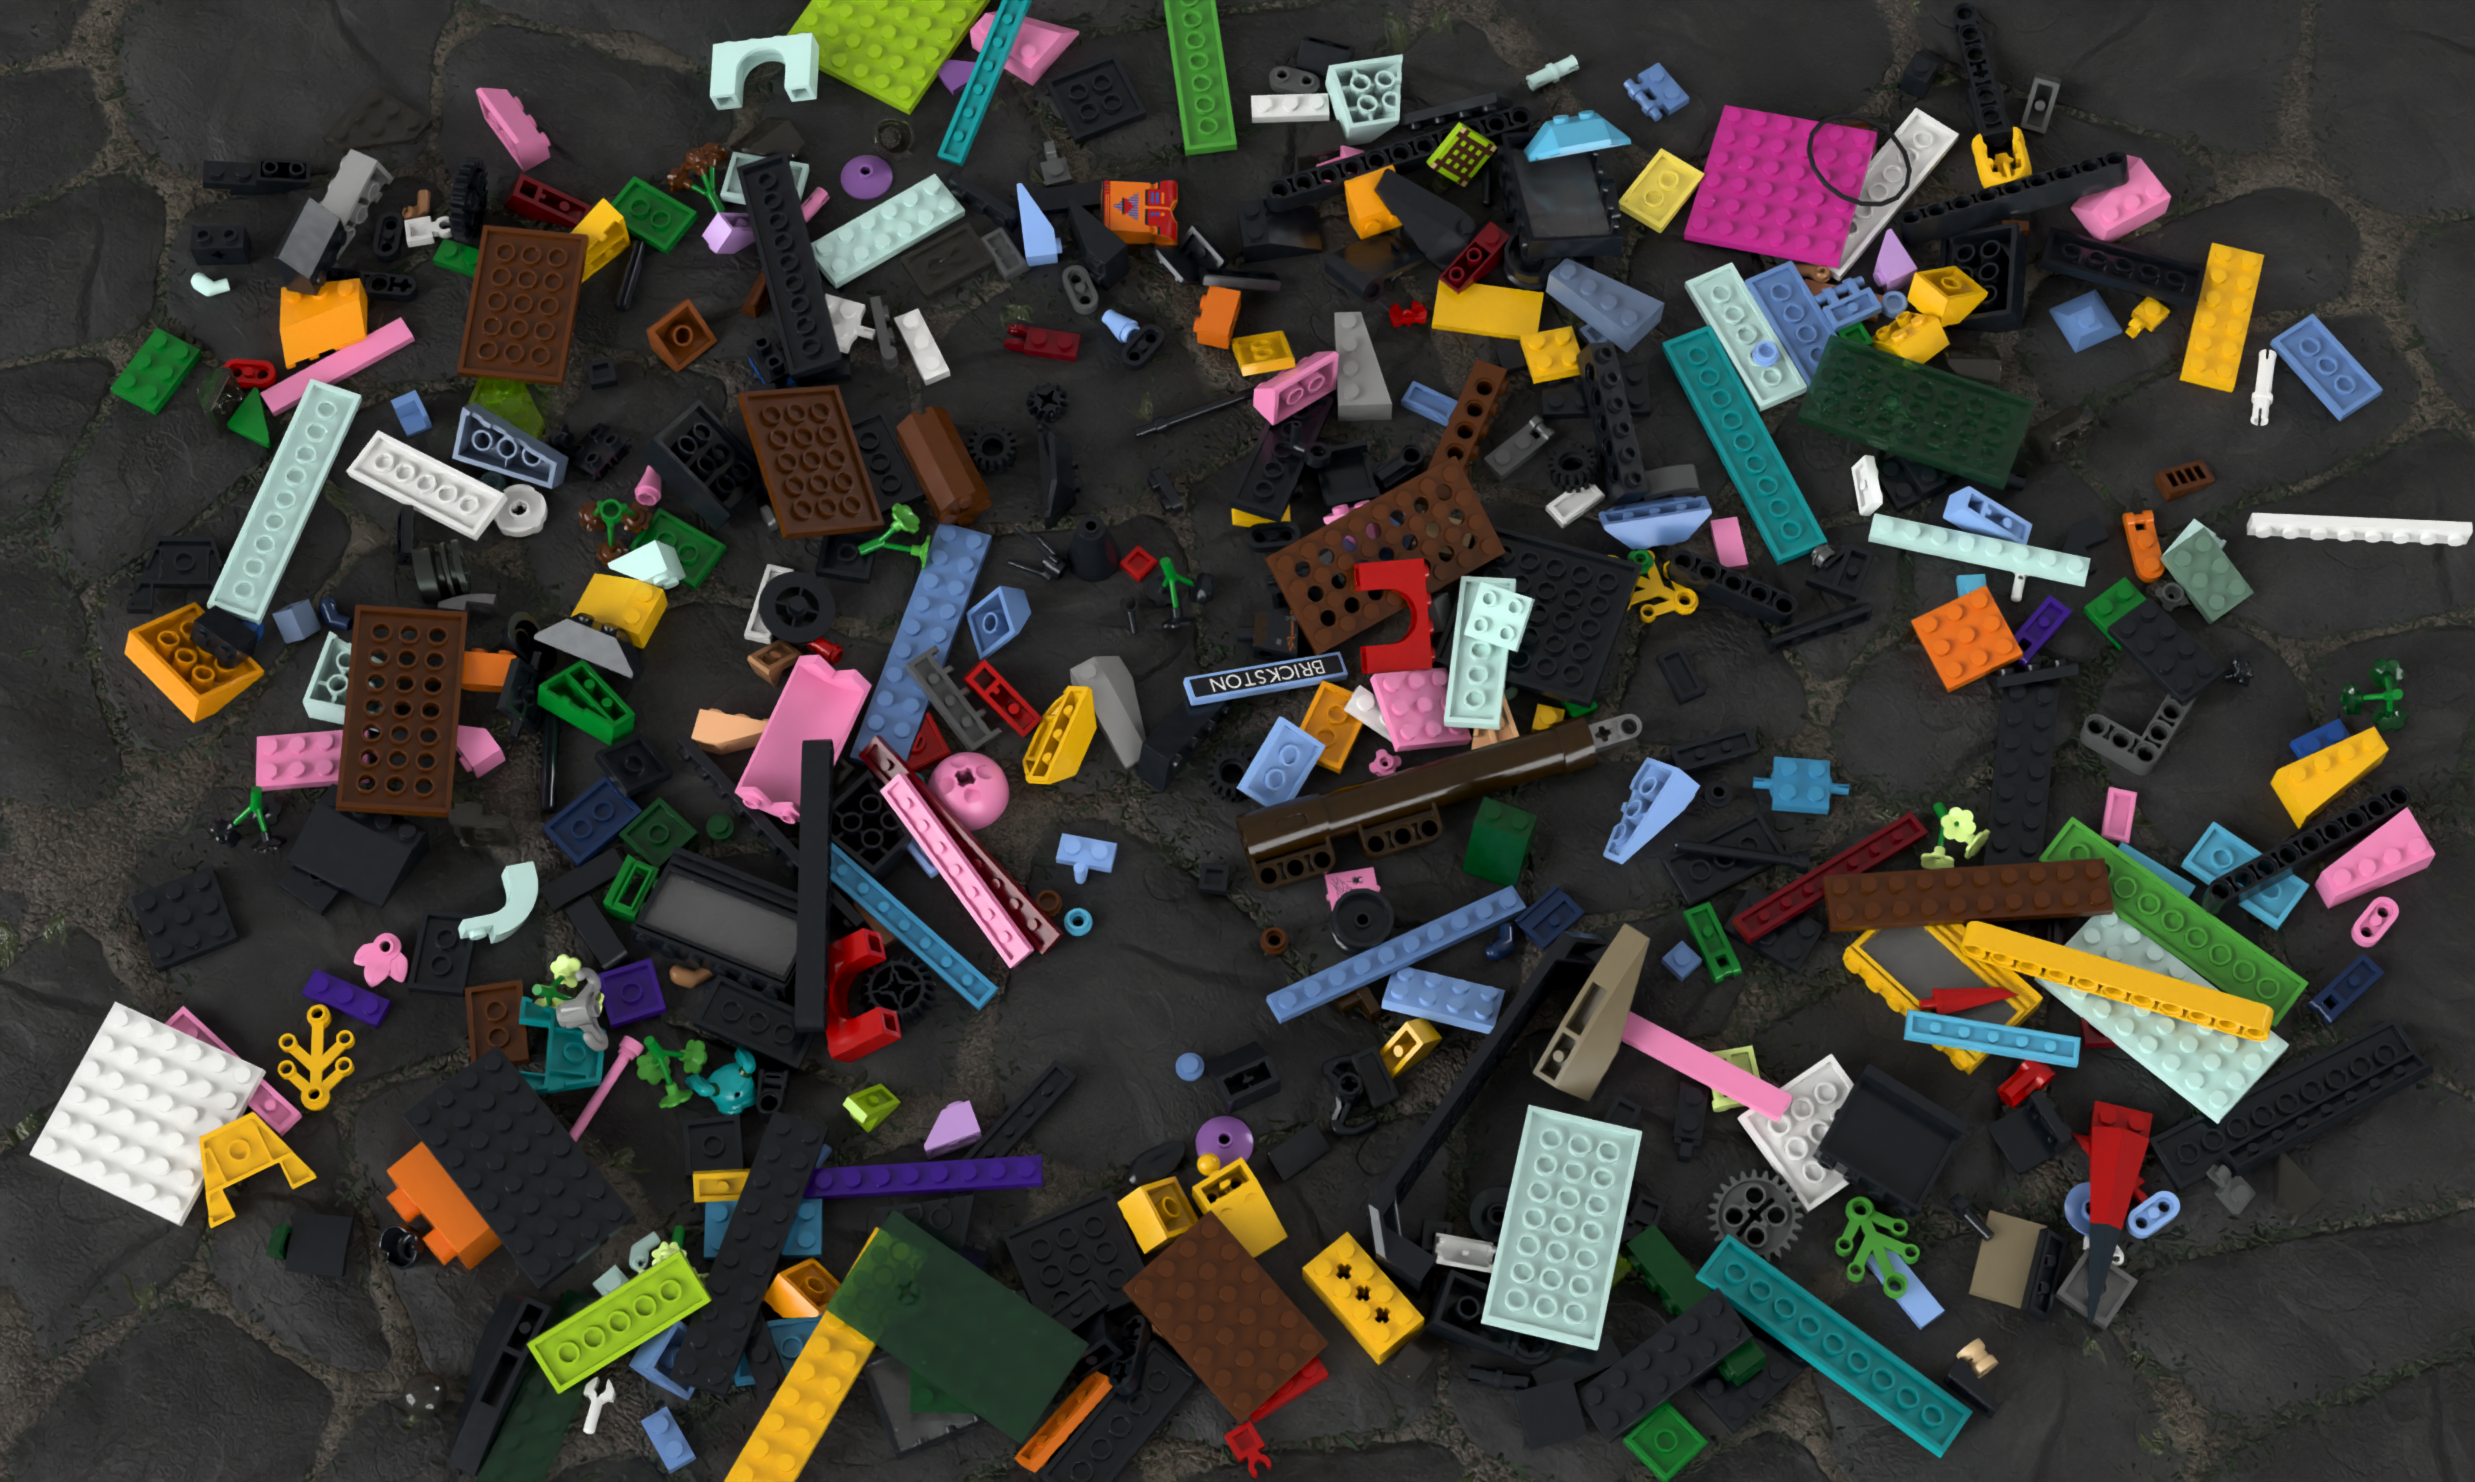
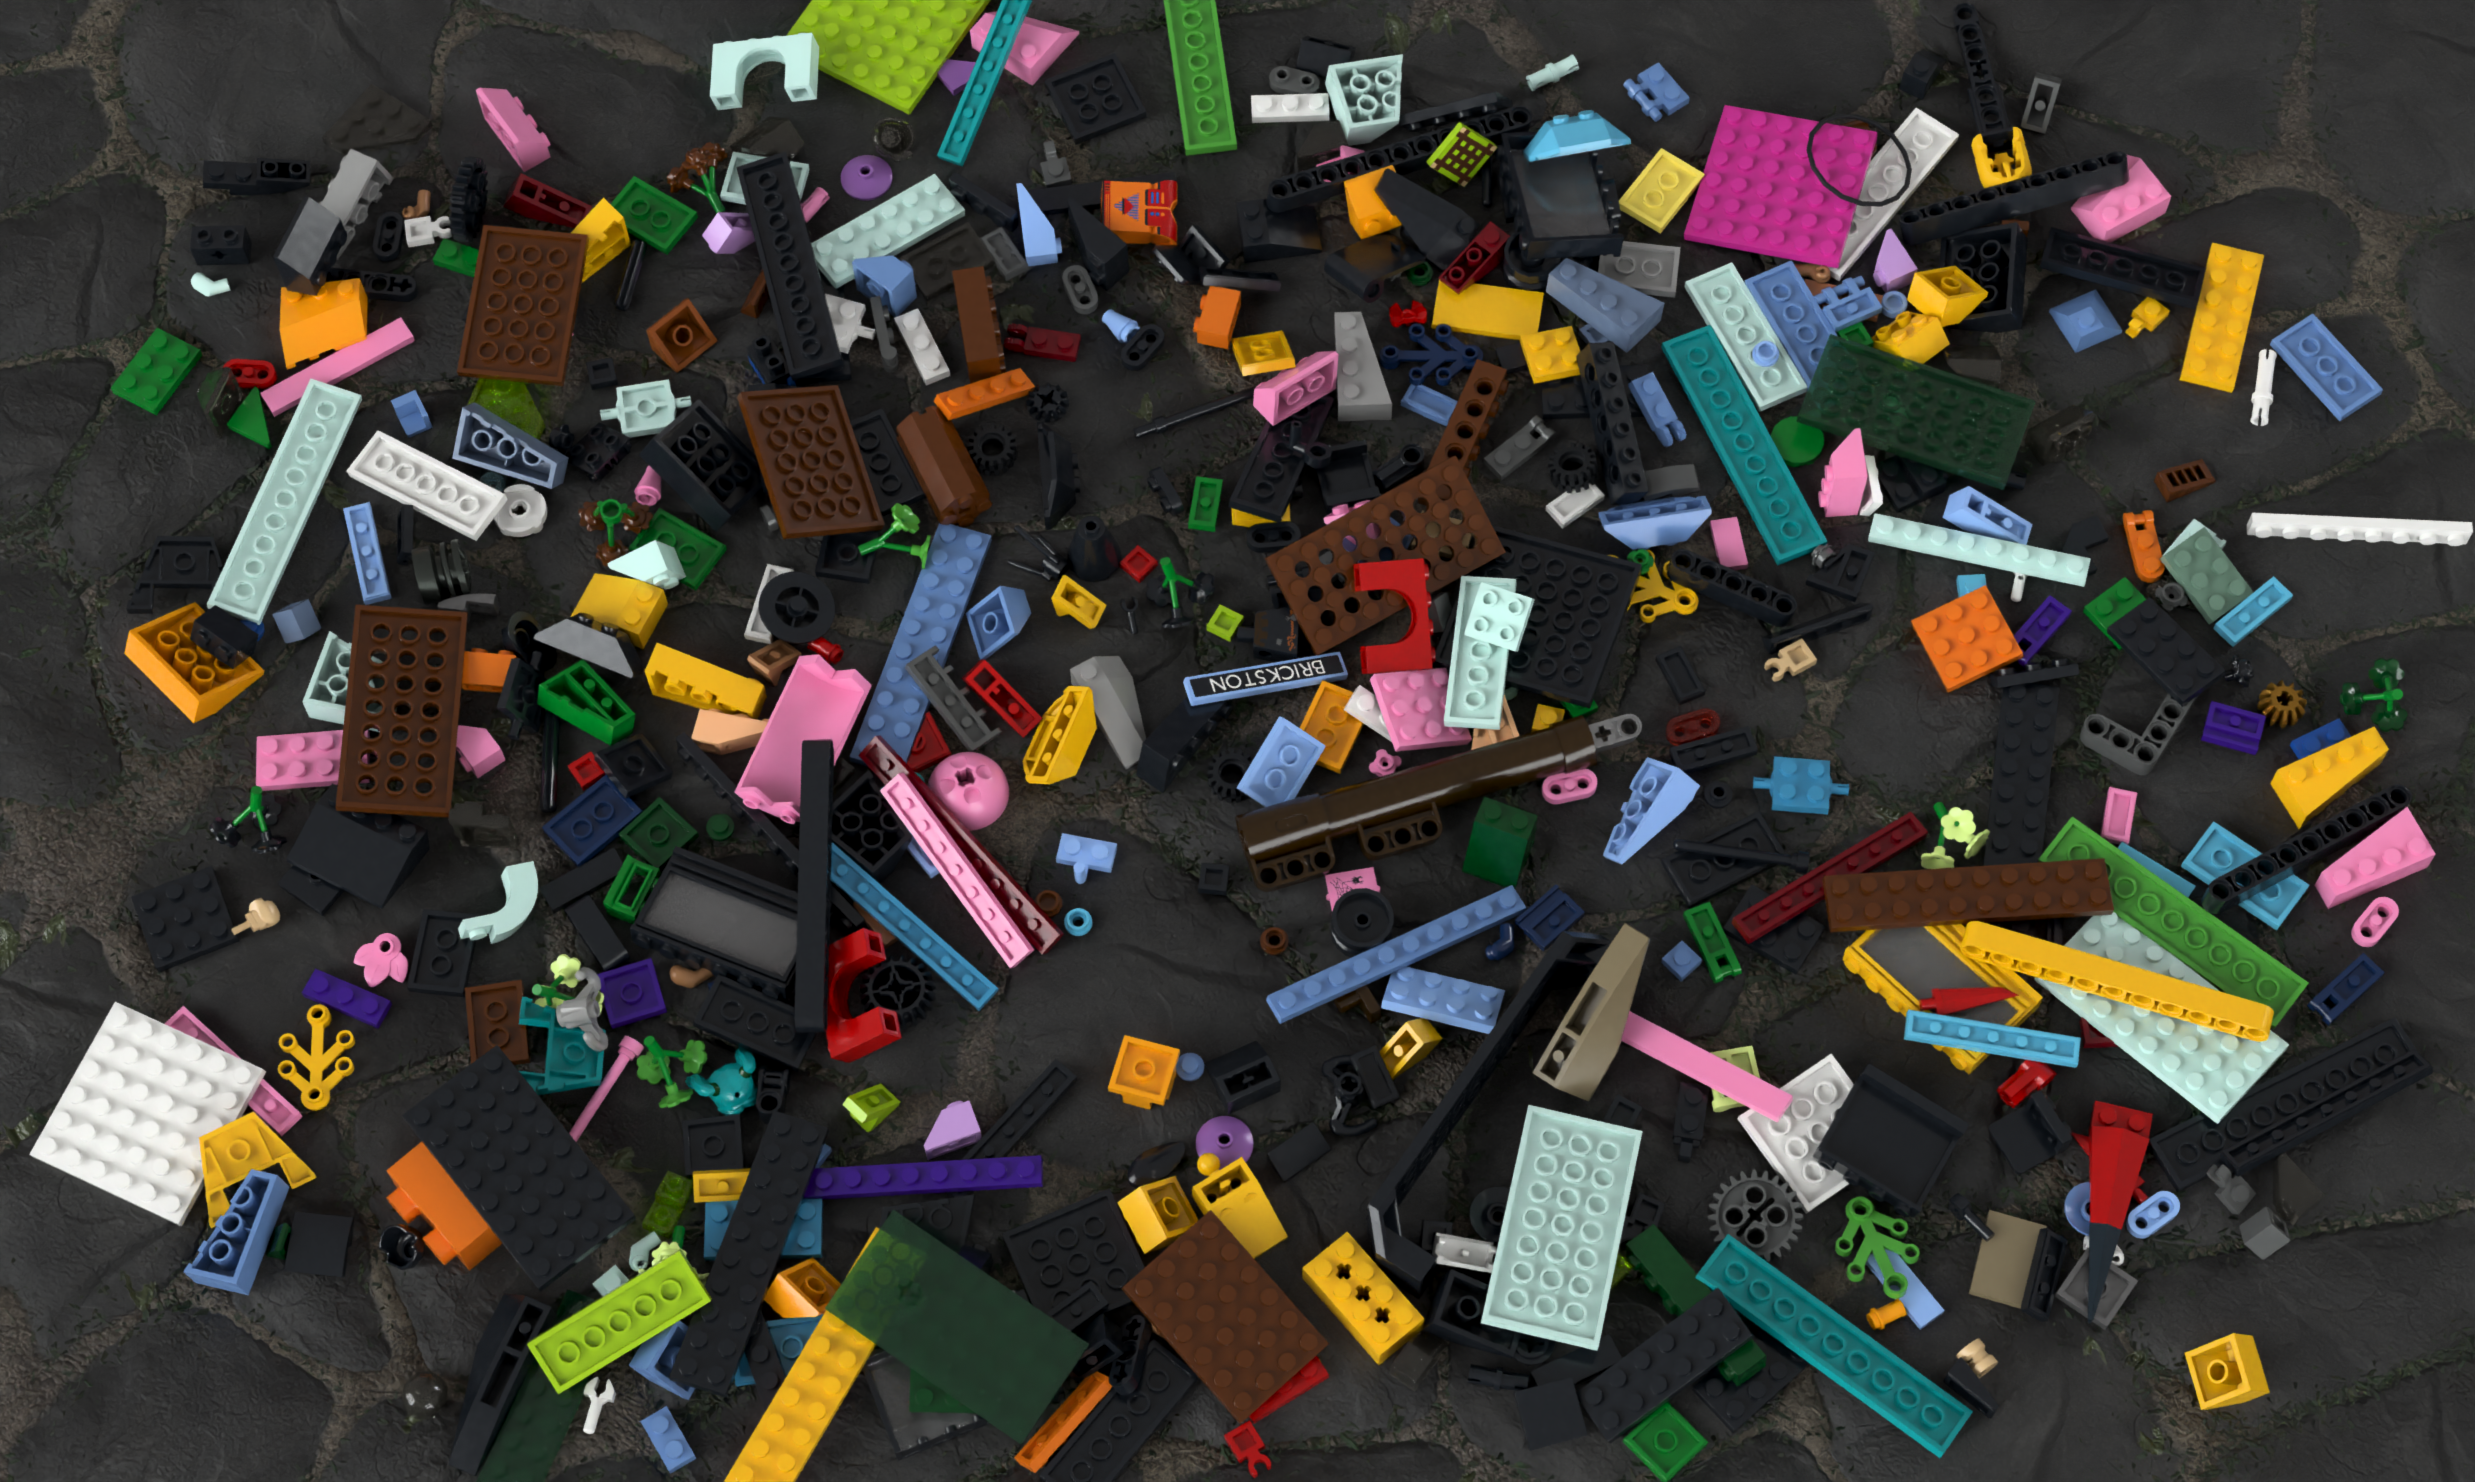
dark blue arm [318,597,353,631] -> none
none -> medium blue wedge [183,1169,289,1295]
none -> tan piece [231,898,280,935]
none -> light blue tile [343,502,392,605]
none -> red plate [568,751,606,791]
none -> light aqua plate [600,379,692,438]
none -> clear neon green slope [642,1171,693,1239]
none -> yellow wedge [645,643,767,720]
none -> medium blue slope [852,255,917,317]
none -> orange plate [934,368,1035,421]
none -> reddish brown brick [952,266,1006,384]
none -> yellow slope [1051,575,1107,629]
none -> light orange panel [1108,1035,1180,1110]
none -> green plate [1188,476,1223,532]
none -> lime plate [1207,605,1244,642]
none -> dark blue plant [1379,324,1483,386]
none -> dark green plate [1407,262,1433,286]
none -> bright pink plate [1542,769,1597,804]
none -> light grey plate [1598,241,1681,298]
none -> medium blue hinge [1628,372,1687,447]
none -> clear red plate [1666,708,1720,746]
none -> tan plate [1764,638,1817,682]
none -> green tile [1771,416,1824,467]
none -> bright pink slope [1818,428,1868,517]
none -> light orange pin [1866,1299,1906,1330]
none -> yellow slope [2185,1333,2270,1410]
none -> dark purple plate [2201,701,2266,755]
none -> medium azure plate [2213,576,2293,647]
none -> dark grey panel [2240,1206,2291,1259]
none -> pearl gold gear [2257,680,2307,729]

